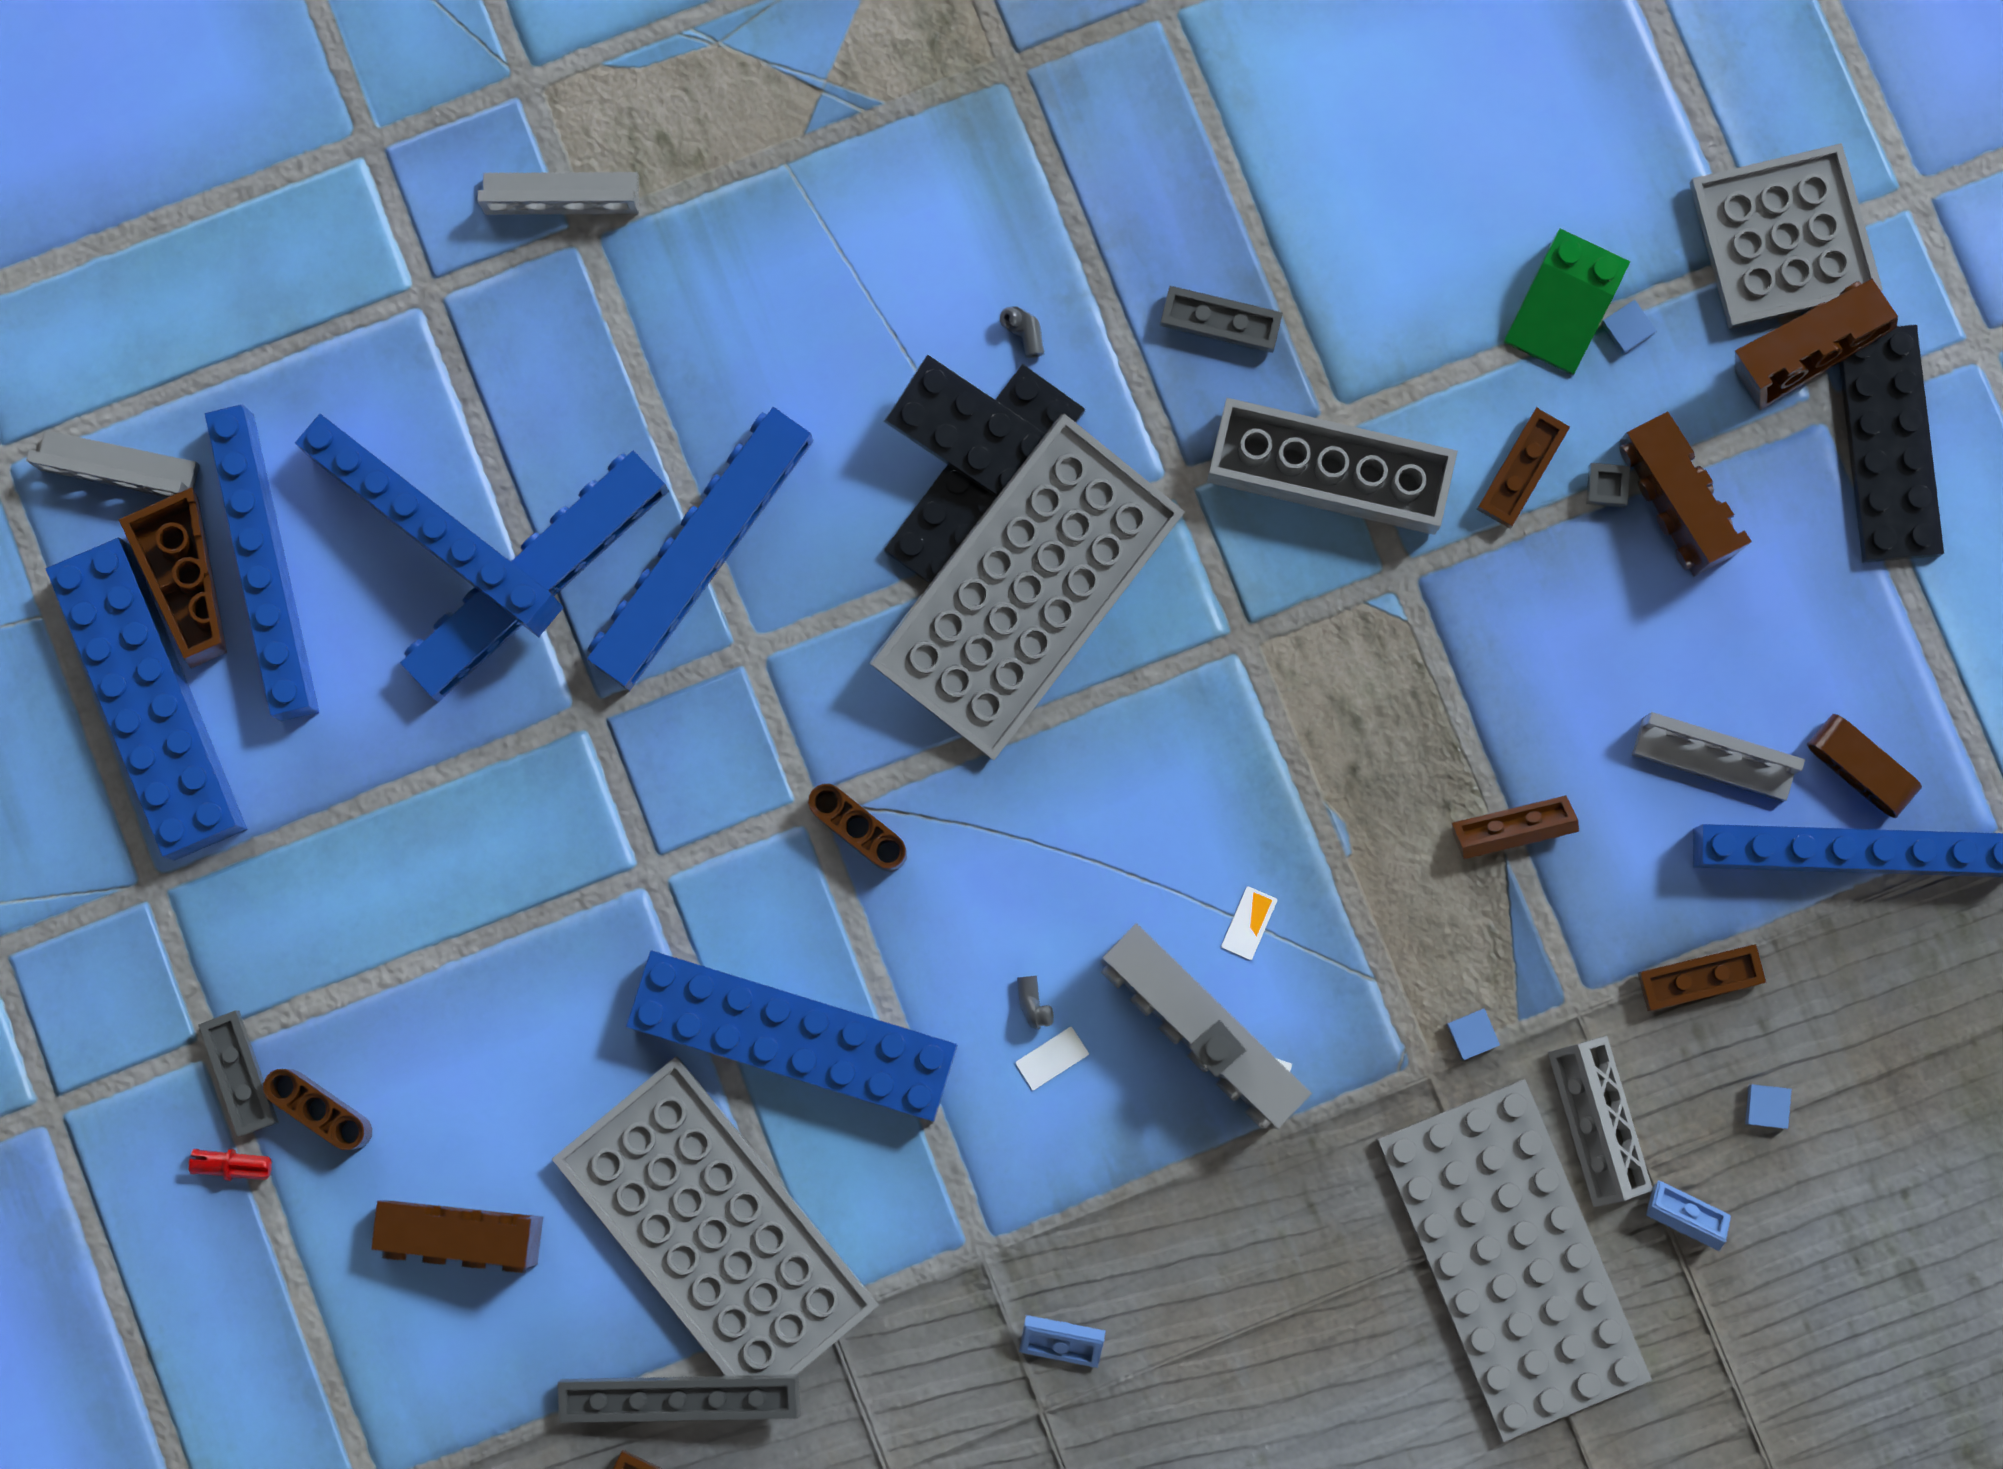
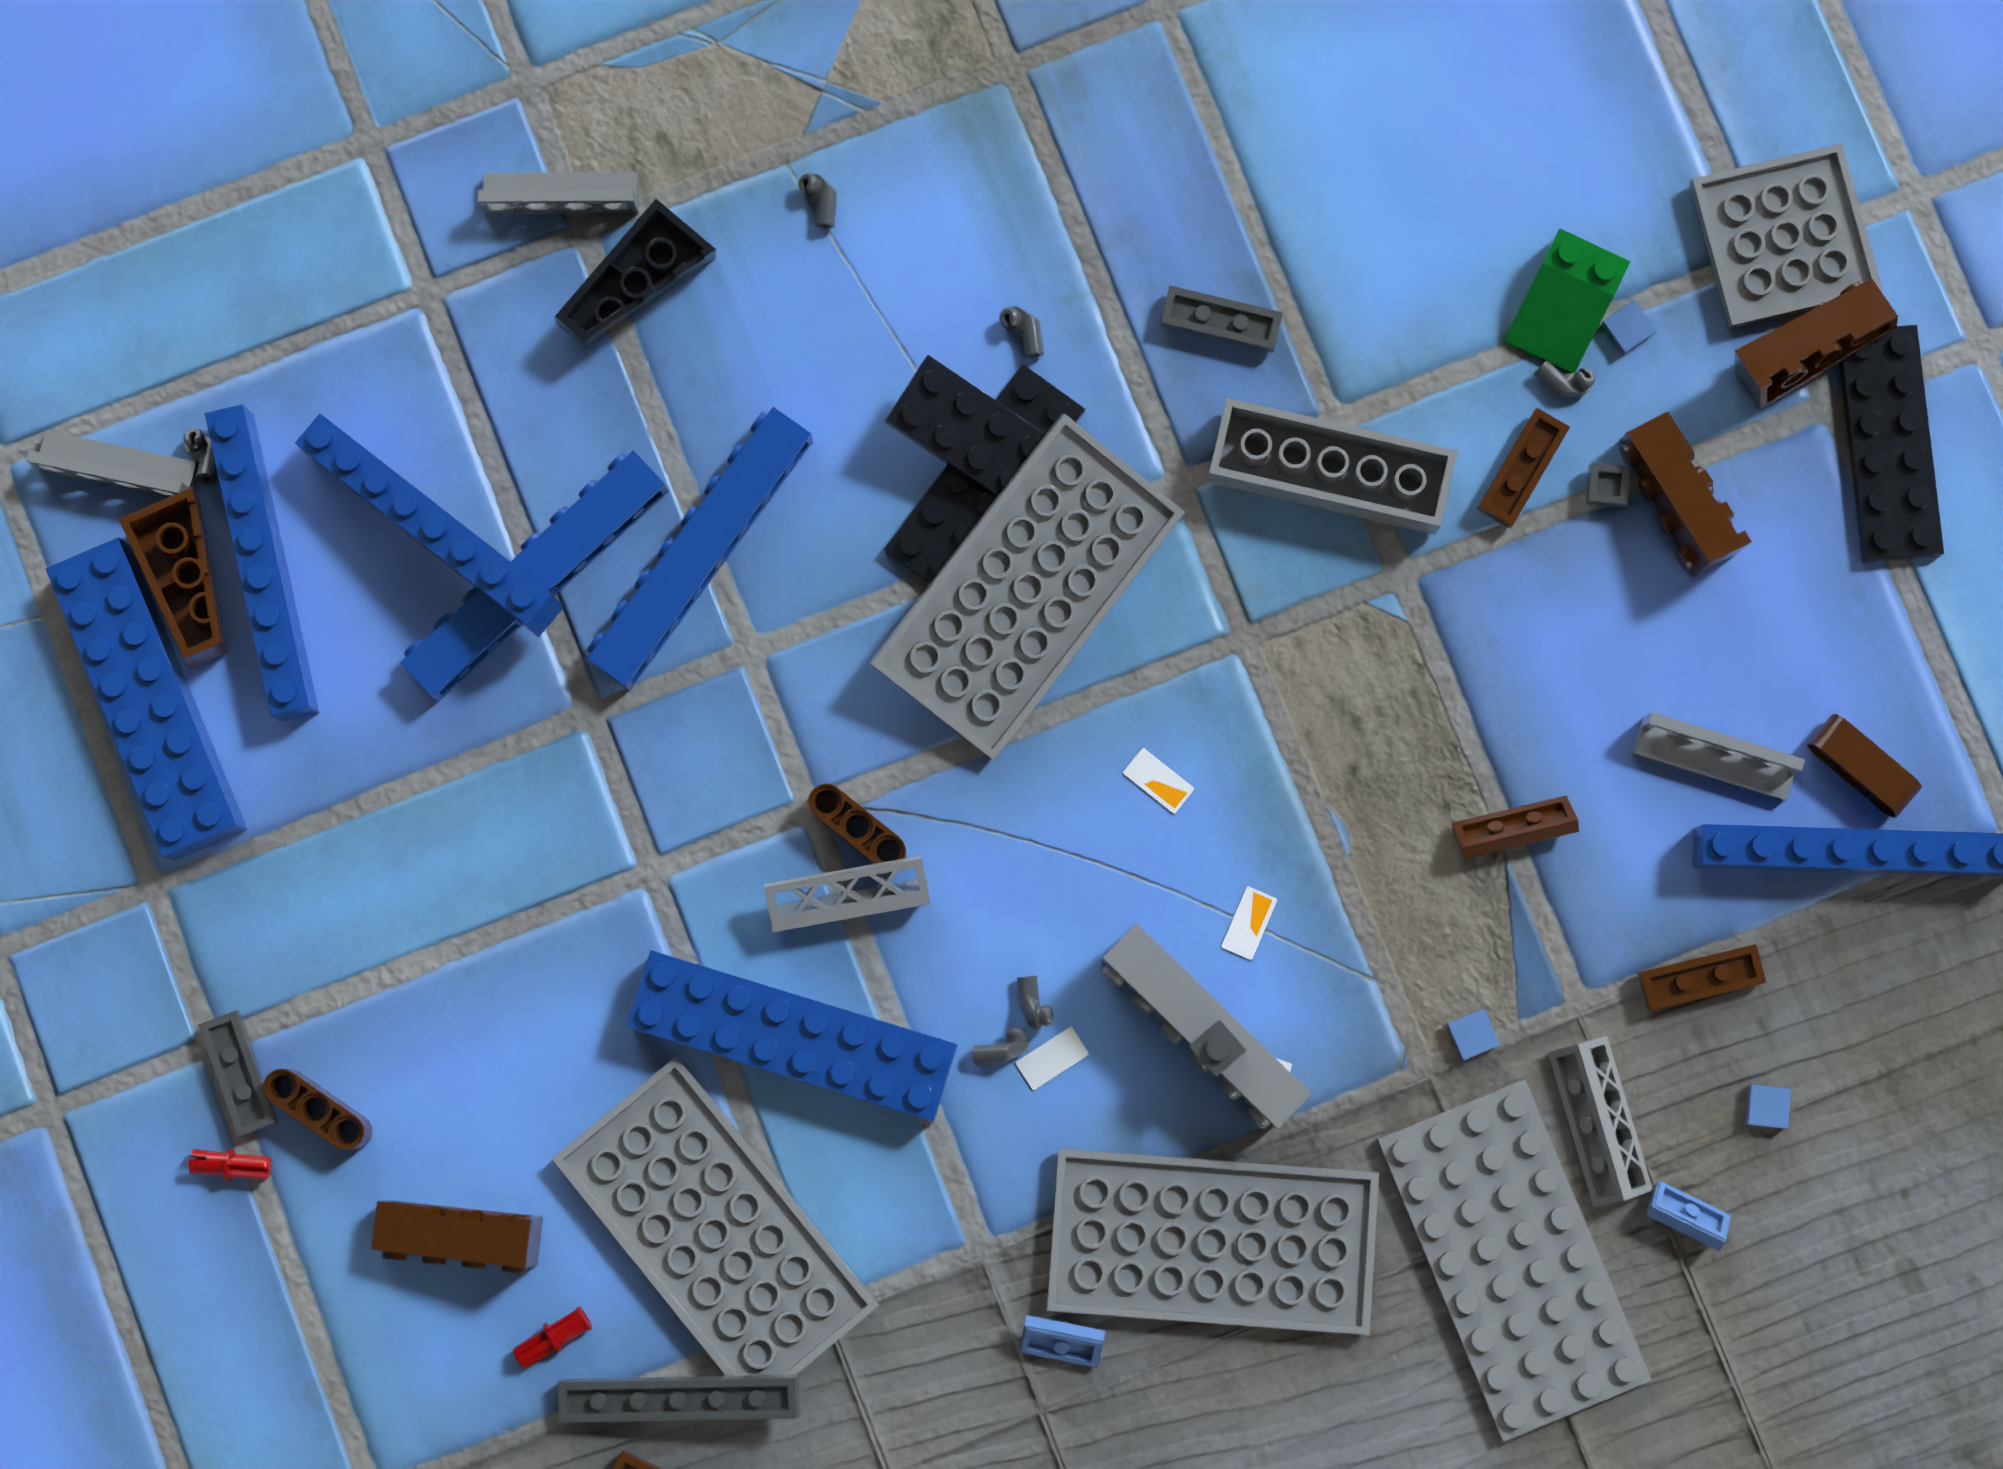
none -> dark grey arm [183,428,217,485]
none -> red axle [513,1306,593,1368]
none -> black wedge [555,199,716,349]
none -> light grey fence [764,856,930,932]
none -> dark grey arm [798,173,837,228]
none -> dark grey arm [972,1028,1030,1066]
none -> light grey plate [1047,1148,1379,1335]
none -> white sticker [1123,748,1194,814]
none -> dark grey arm [1534,360,1595,398]

